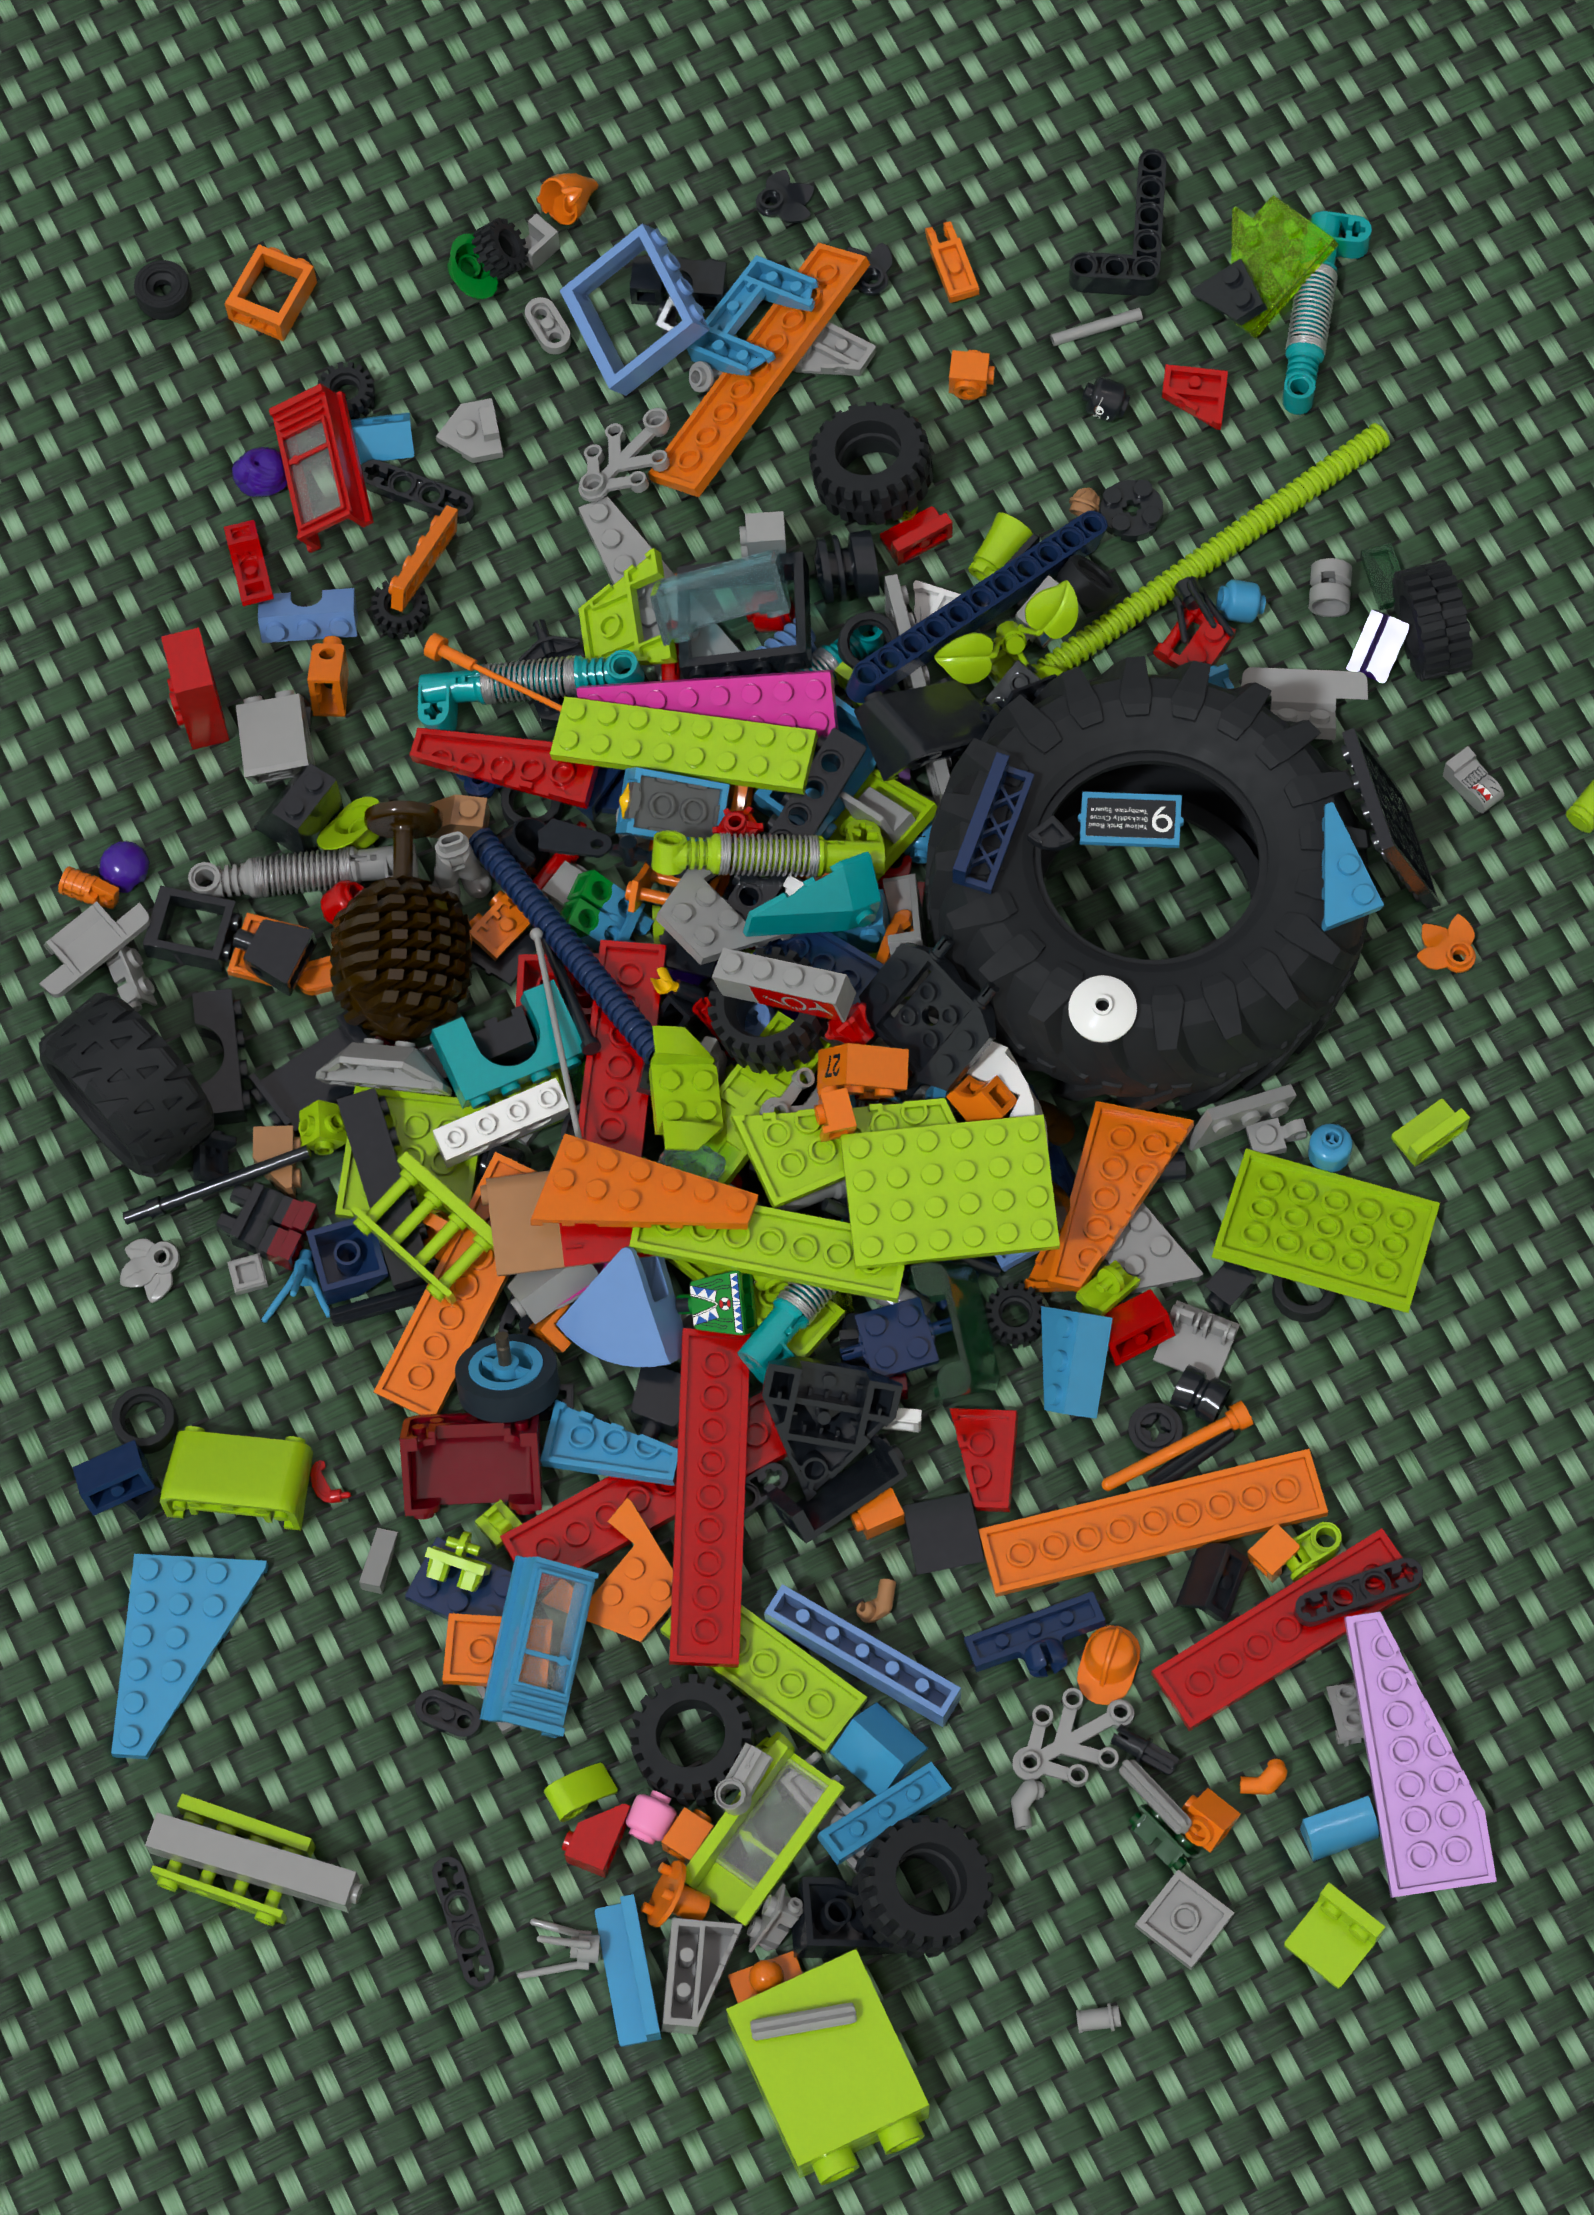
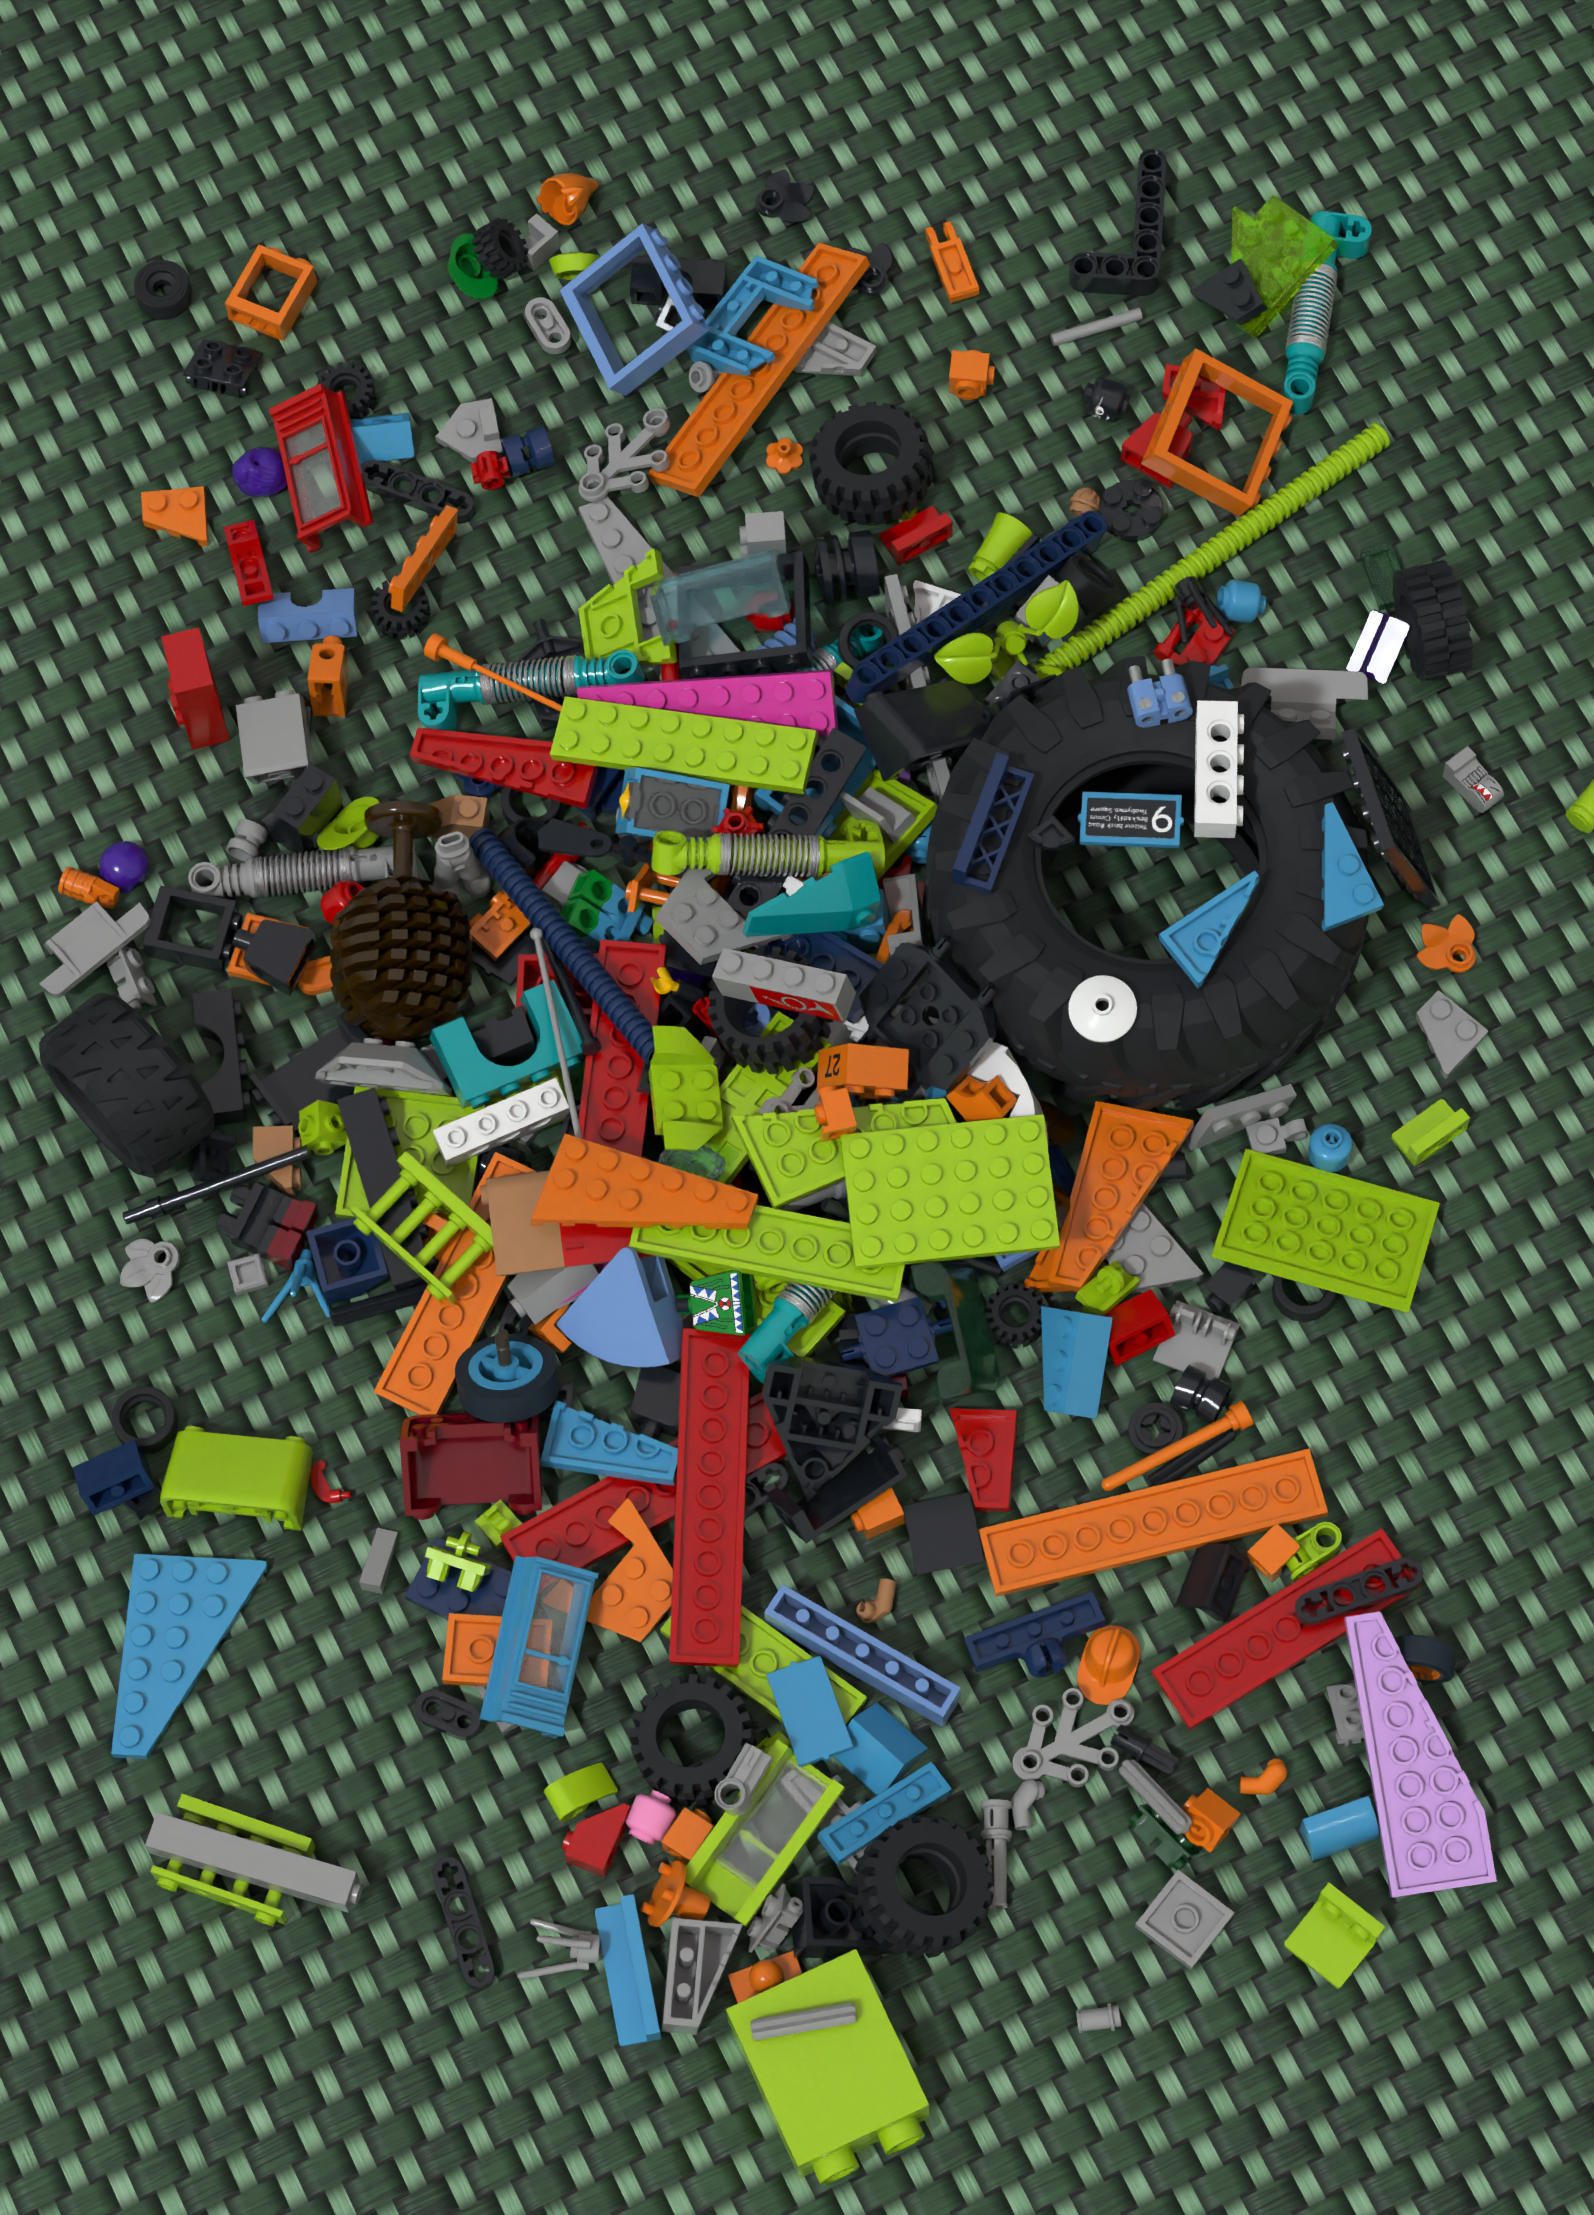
red rock [824,1002,875,1045] -> none
light grey wheel [1308,558,1352,617] -> none
none -> orange wing [141,486,209,546]
none -> black hinge [183,339,262,398]
none -> light grey wheel [226,819,268,862]
none -> red gear [470,451,510,490]
none -> dark blue wheel [501,426,555,478]
none -> lime hat [549,252,601,280]
none -> orange plant [766,438,803,475]
none -> dark azure piece [766,1656,854,1768]
none -> light grey pin [980,1799,1012,1909]
none -> red torso [1121,411,1193,489]
none -> medium blue piece [1127,659,1193,728]
none -> orange window [1141,348,1293,517]
none -> dark azure wing [1159,871,1259,988]
none -> white brick [1194,700,1244,838]
none -> black wheel [1394,1635,1457,1683]
none -> light grey wing [1416,990,1489,1079]

